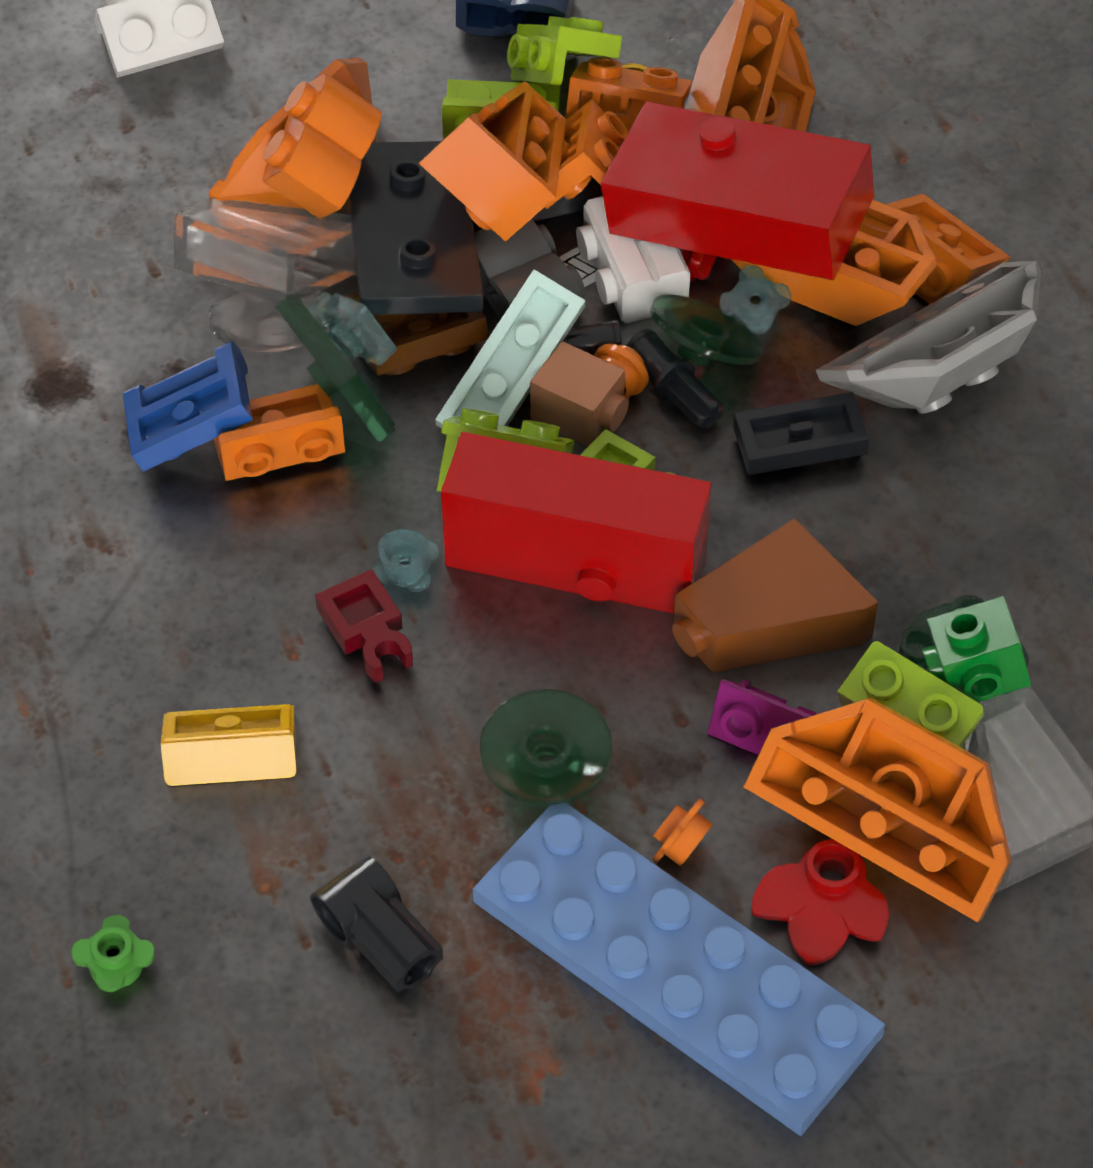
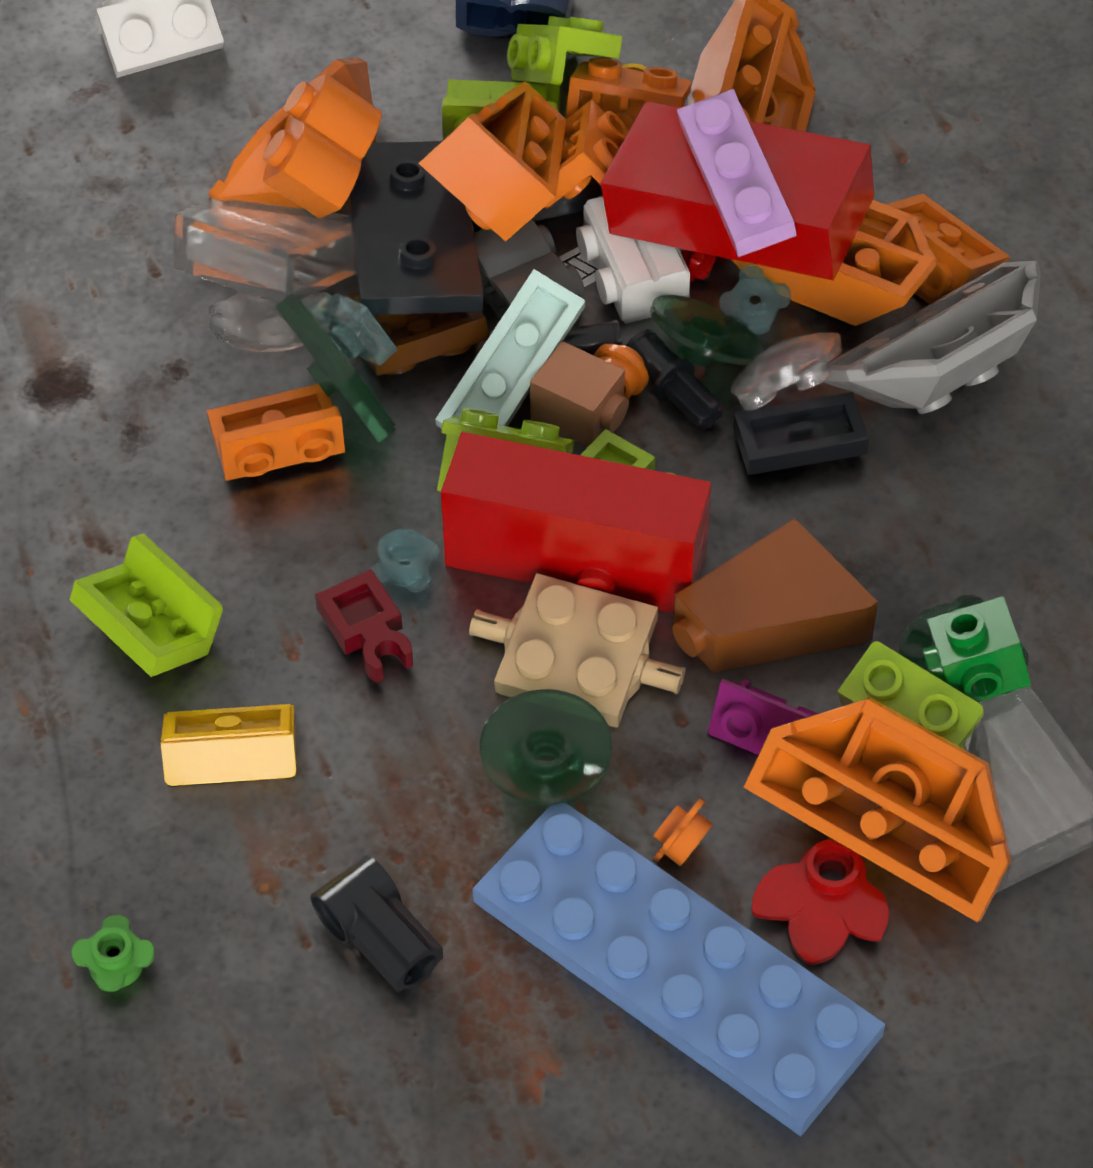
blue plate [123,341,253,472] -> none
none -> lime bracket [69,533,223,677]
none -> tan plate [469,573,685,728]
none -> lavender plate [677,89,797,257]
none -> clear dish [731,331,842,411]

